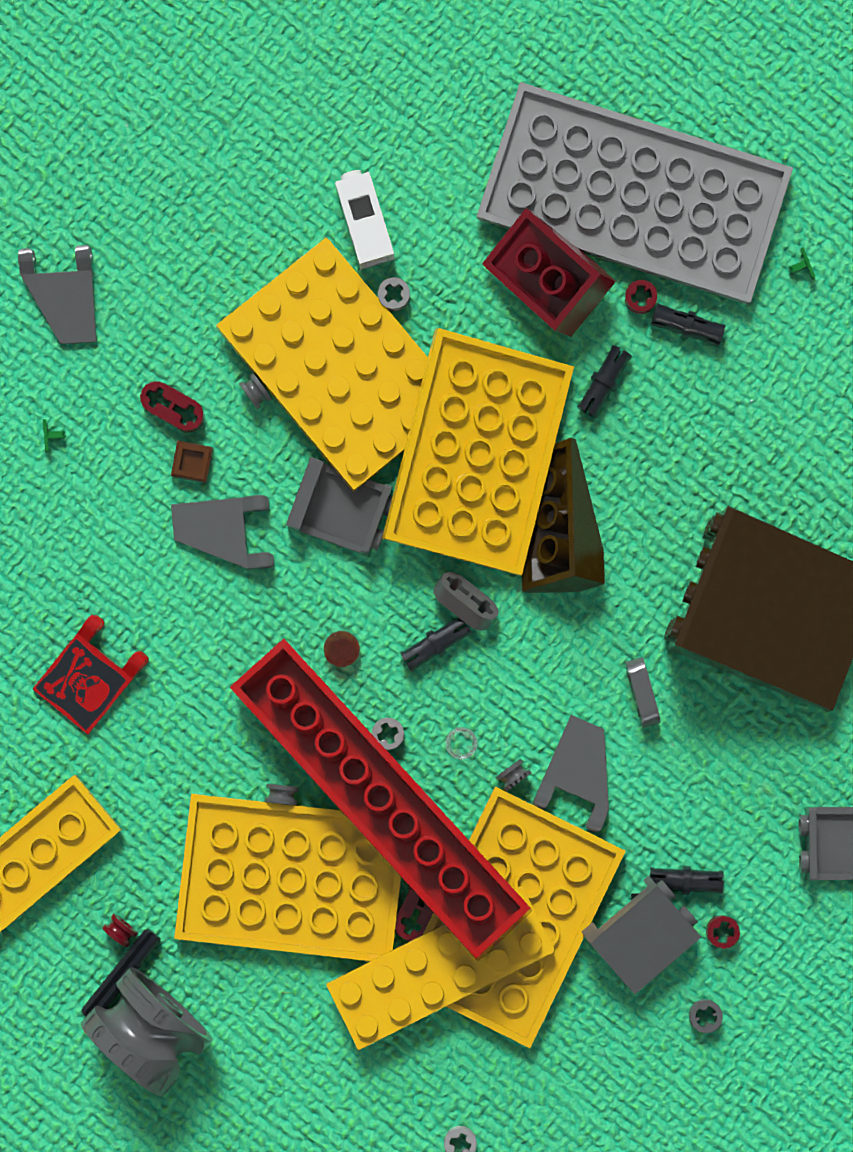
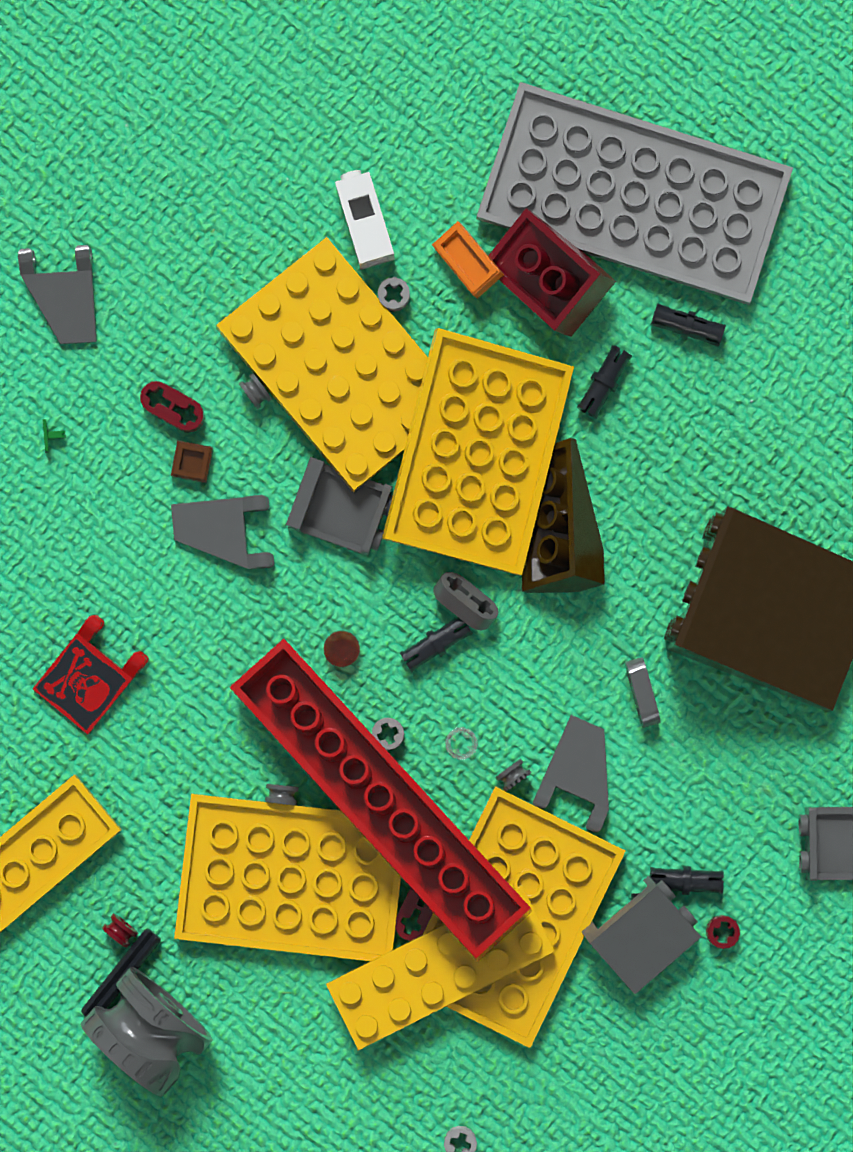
dark red bush [625,280,657,314] -> none
dark grey bush [689,999,723,1033] -> none
green piece [788,247,815,280] -> none
none -> orange tile [432,221,504,299]

